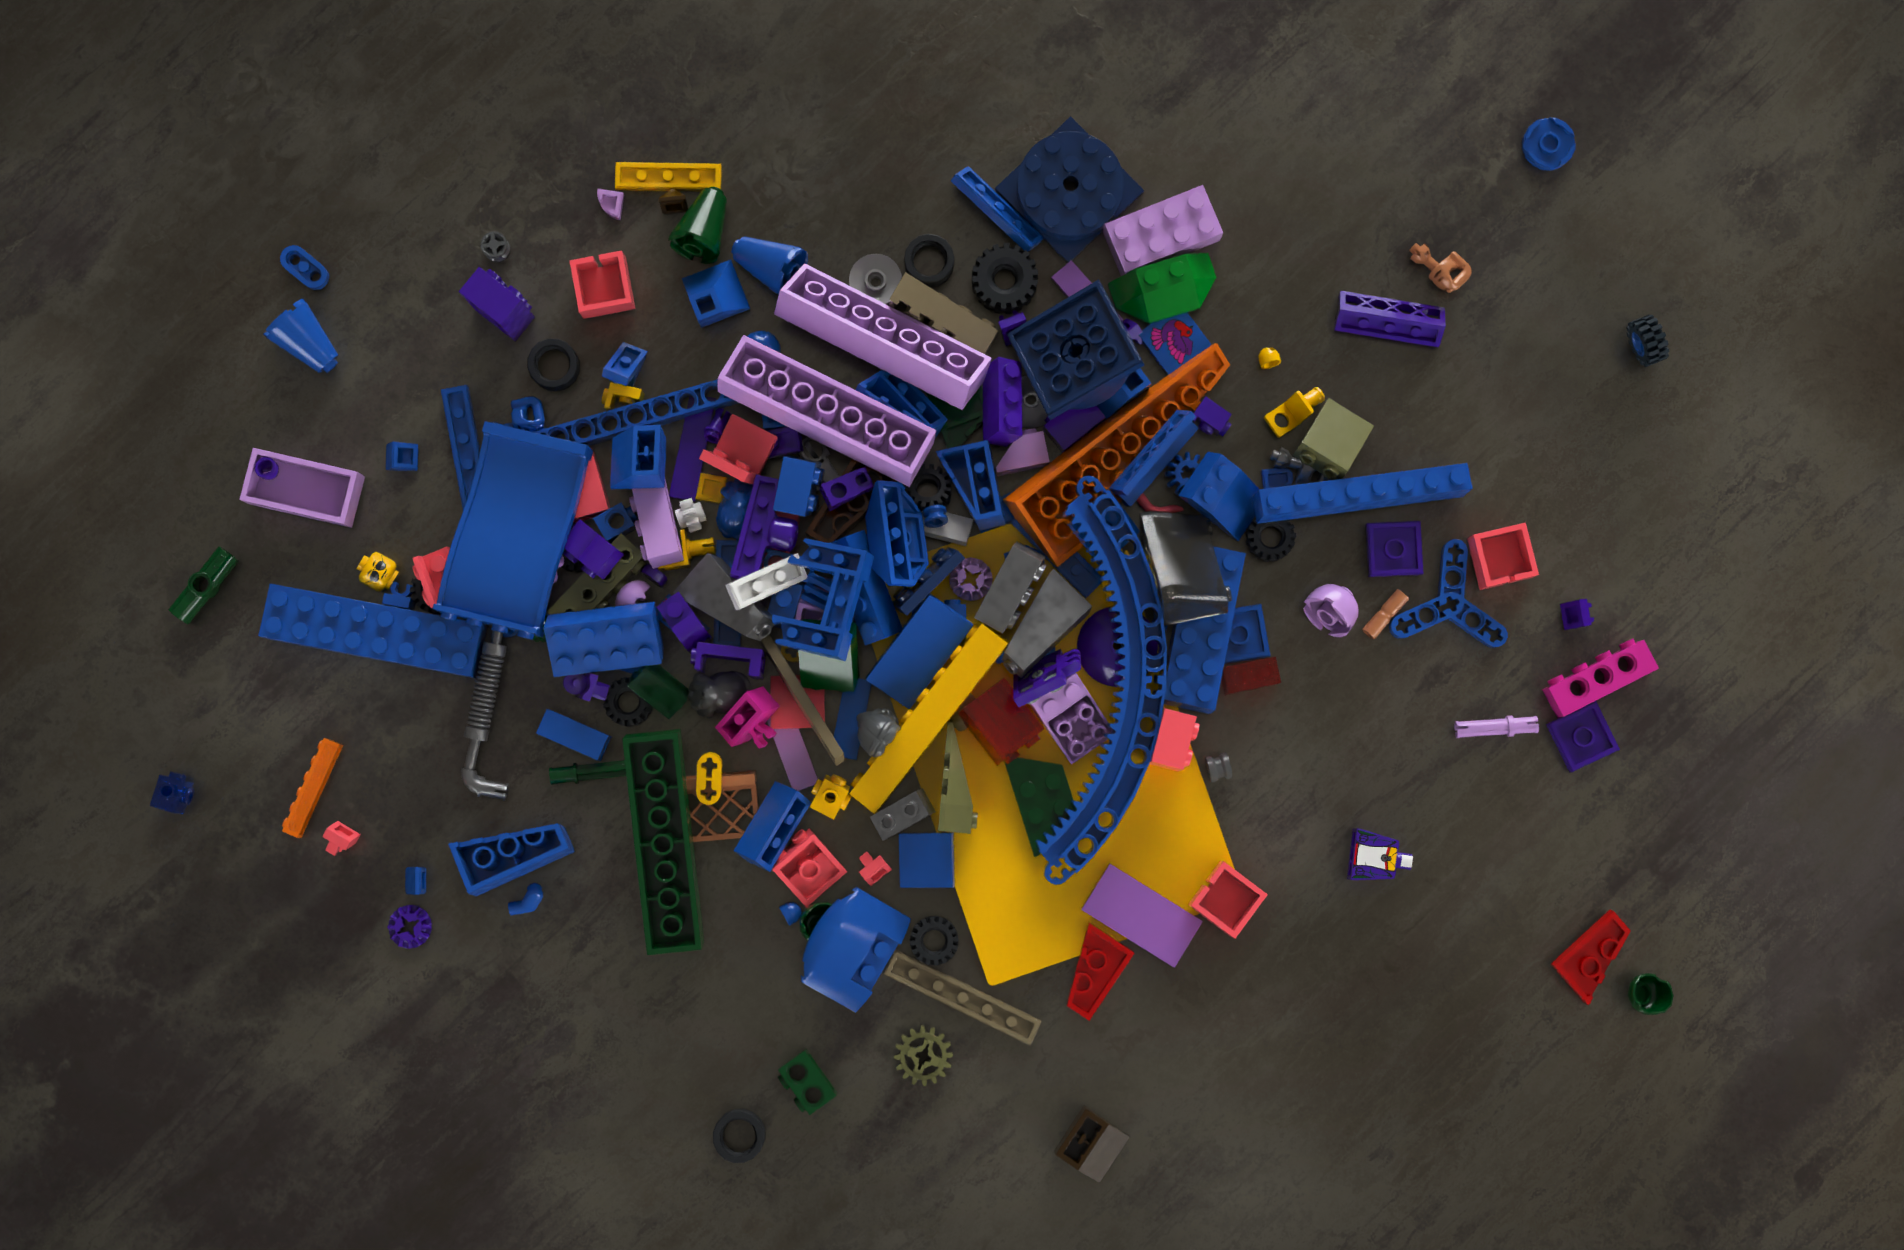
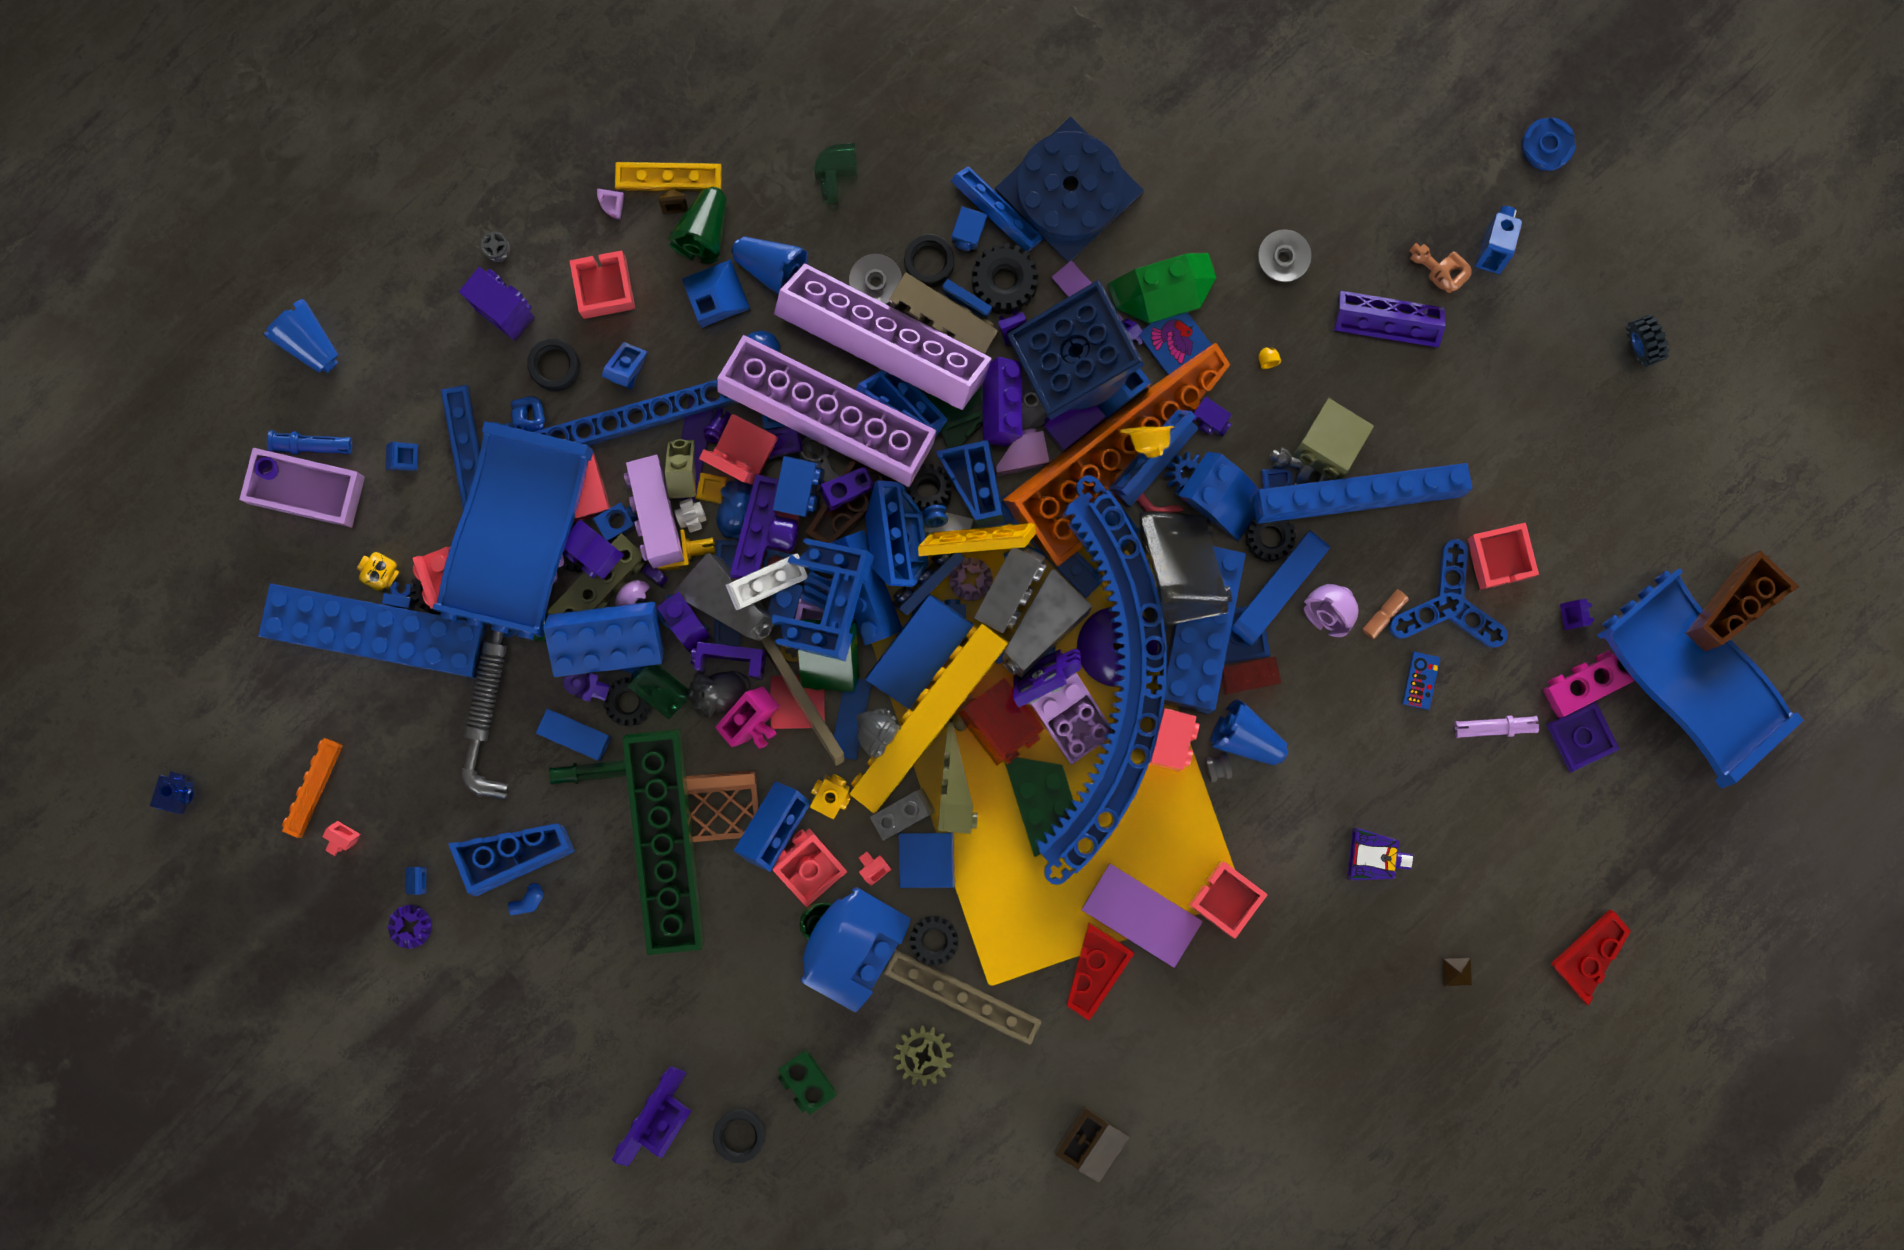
dark green piece [168,546,239,624] -> none
blue plate [280,245,329,290] -> none
yellow bracket [602,382,645,411] -> none
blue slope [610,425,667,489] -> none
yellow beam [696,752,723,805] -> none
lavender tile [767,717,818,791] -> none
blue hinge [779,902,802,926] -> none
lavender piece [1103,185,1223,276] -> none
yellow bracket [1264,387,1325,438] -> none
dark purple plate [1366,521,1424,577] -> none
dark green hair [1627,973,1674,1015] -> none
none -> blue pin [267,430,352,455]
none -> dark purple bracket [612,1066,691,1166]
none -> olive slope [665,439,697,498]
none -> clear green brick [814,143,858,204]
none -> yellow tile [918,523,1036,556]
none -> blue tile [942,279,992,319]
none -> blue brick [952,206,987,252]
none -> yellow piece [1120,426,1174,458]
none -> blue cone [1211,699,1288,766]
none -> blue beam [1231,530,1331,646]
none -> light grey dish [1258,229,1312,282]
none -> tile [1402,651,1441,710]
none -> dark brown slope [1443,958,1472,986]
none -> blue torso [1475,206,1522,275]
none -> blue panel [1597,568,1804,789]
none -> reddish brown wedge [1685,550,1799,651]

